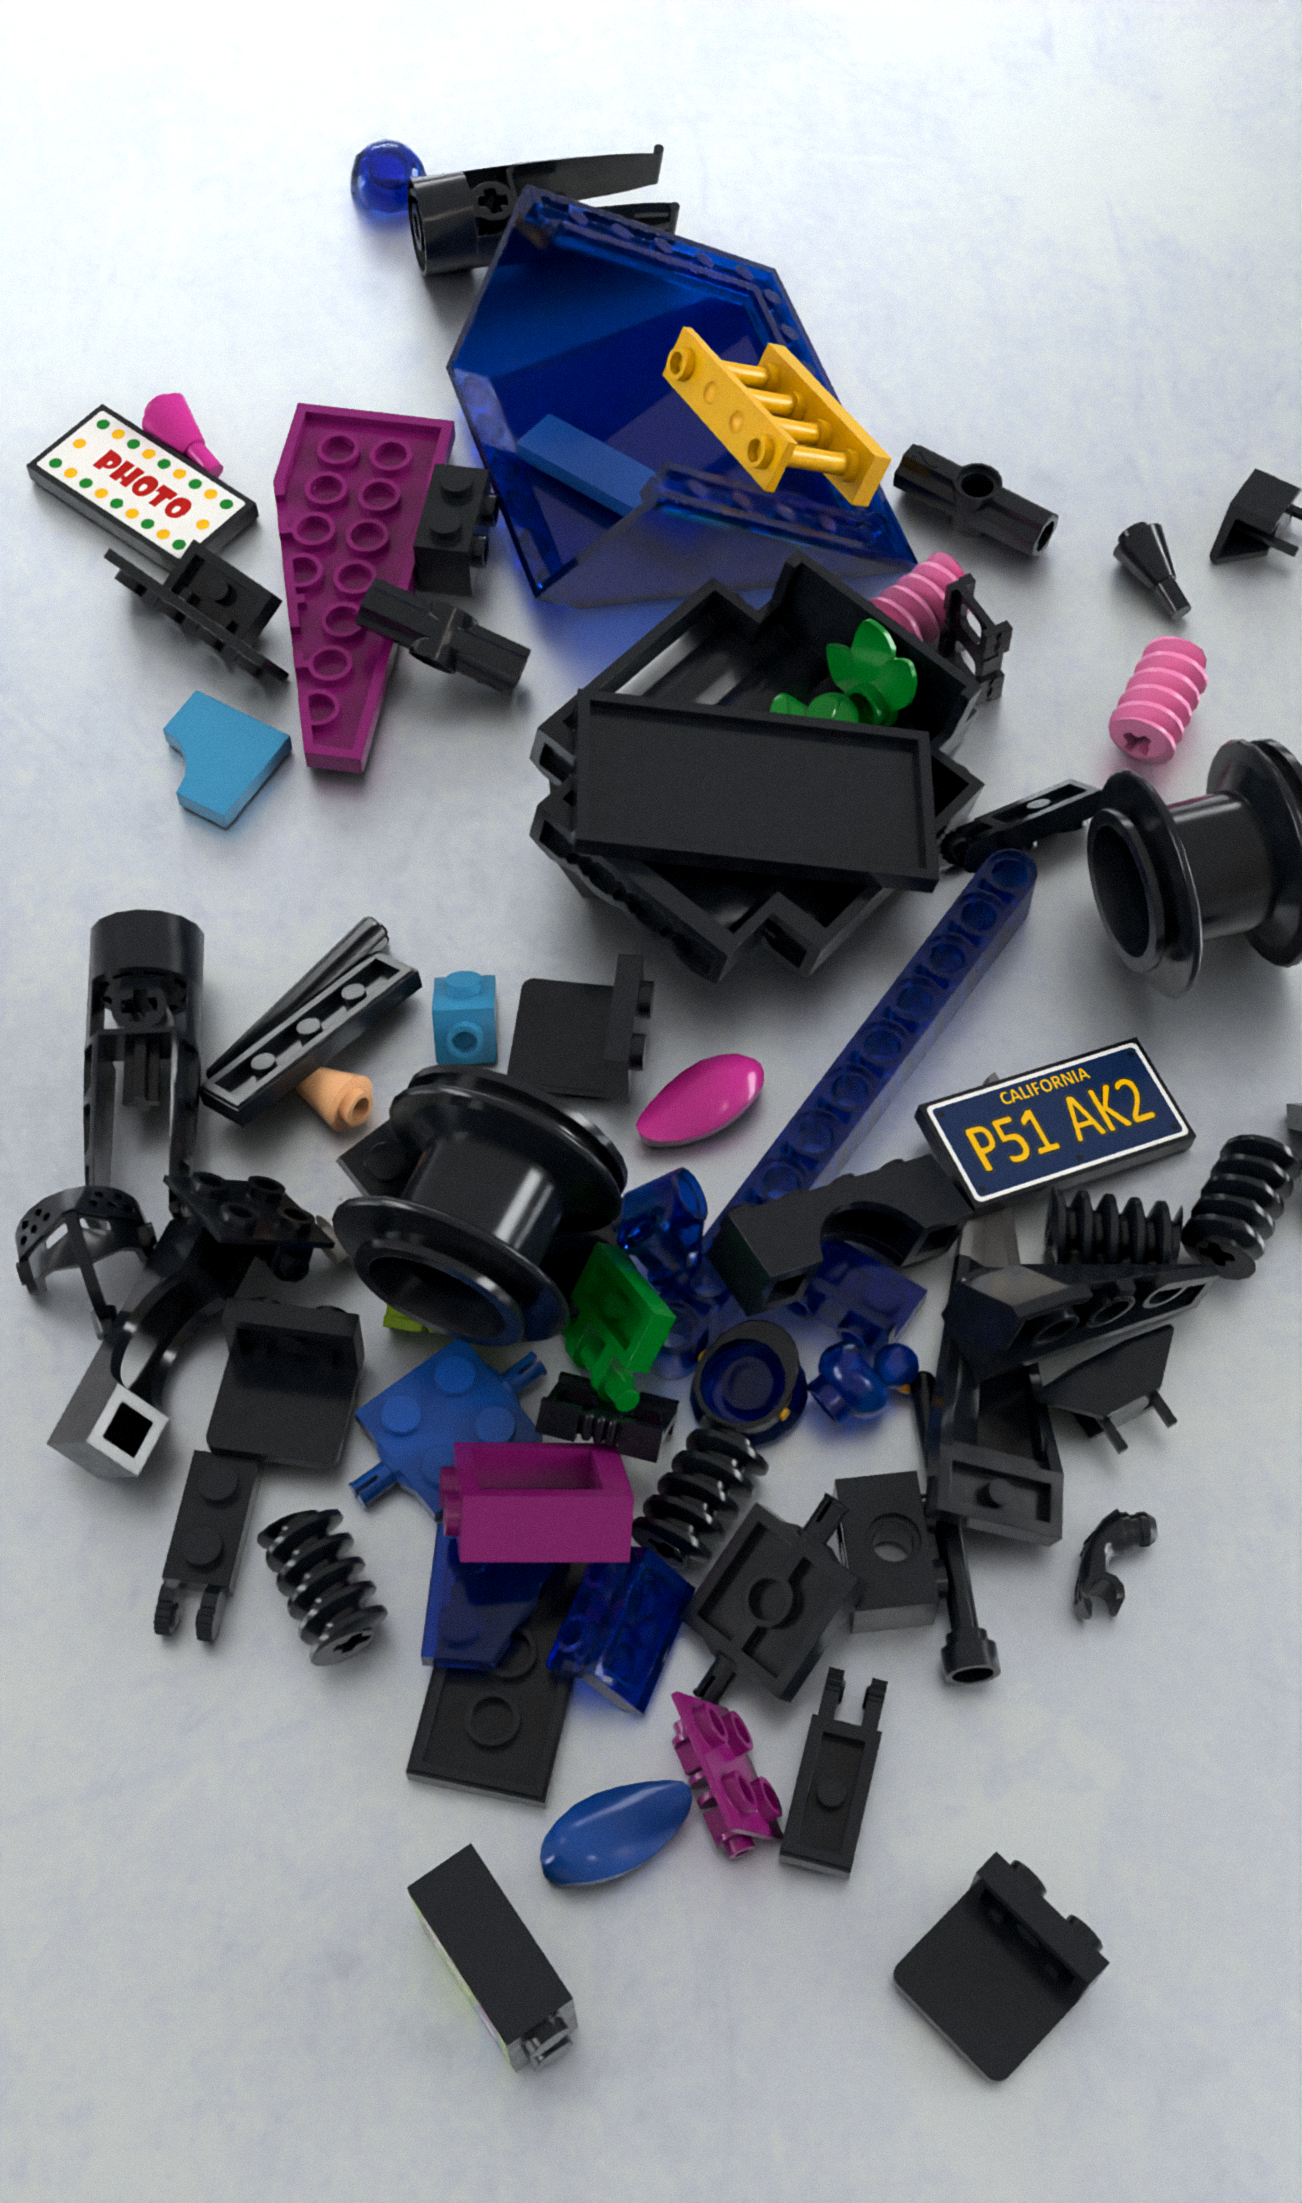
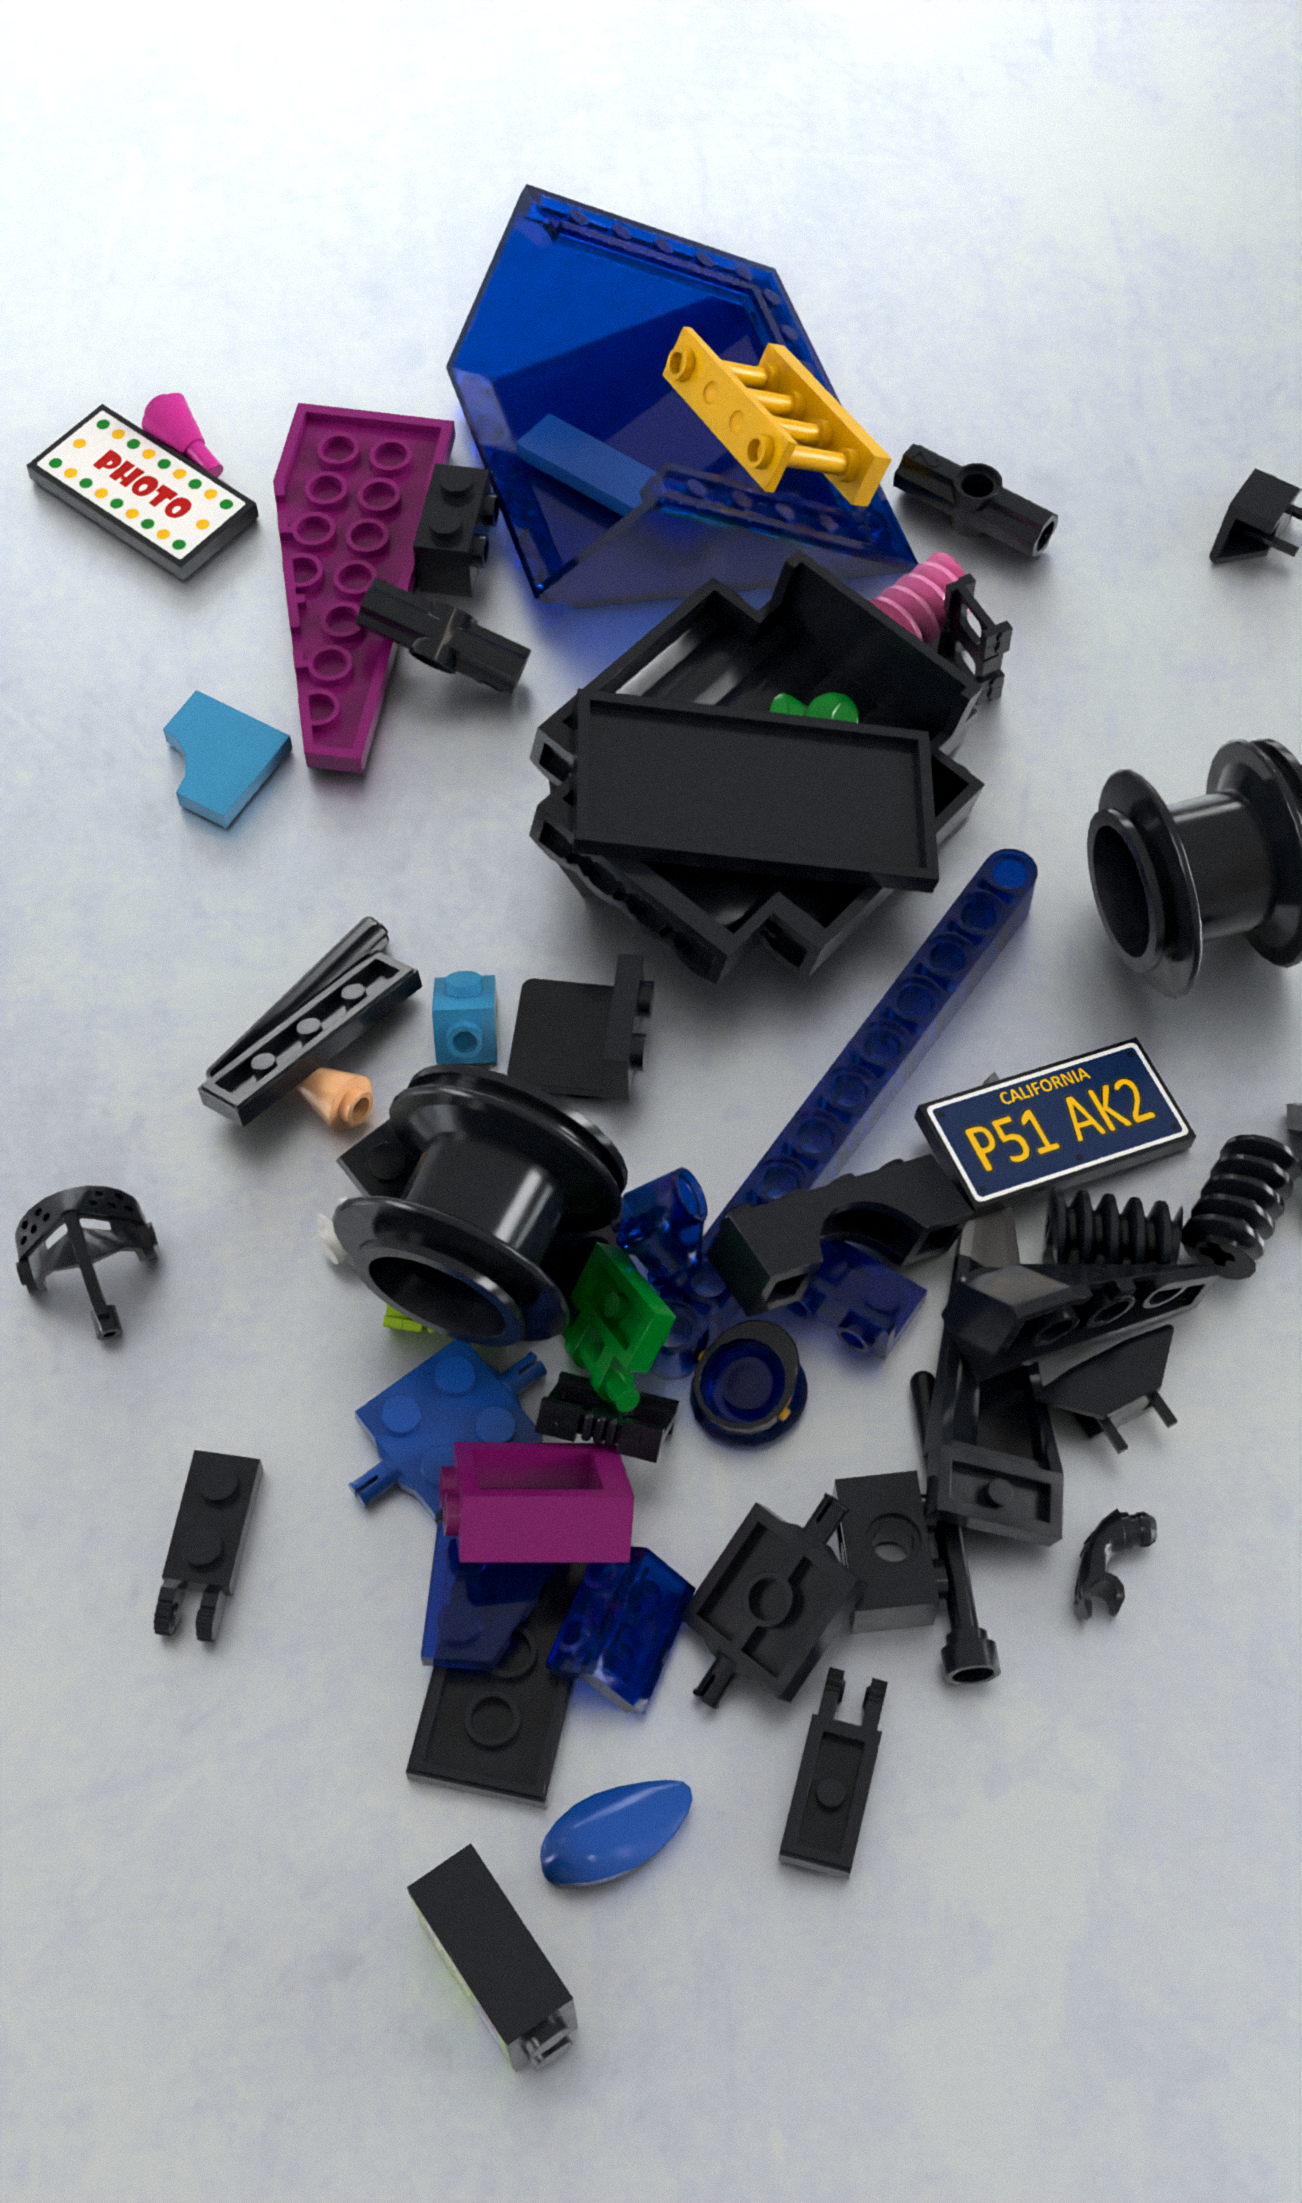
black arch [46,1216,259,1478] -> none
black piece [83,909,204,1230] -> none
black bracket [104,539,289,683] -> none
black hinge [163,1172,335,1282] -> none
black bracket [206,1297,365,1469] -> none
black piece [257,1509,388,1666] -> none
clear blue hair [350,139,427,214] -> none
black piece [407,144,680,276] -> none
black piece [632,1417,769,1569] -> none
dark pink arm [636,1053,764,1148] -> none
magenta hinge [671,1691,783,1860] -> none
clear blue animal [806,1339,919,1427] -> none
green plate [826,618,917,727] -> none
black bracket [893,1851,1110,2084] -> none
black hinge [939,779,1102,875] -> none
bright pink piece [1108,636,1208,765] -> none
black cone [1113,522,1192,620] -> none

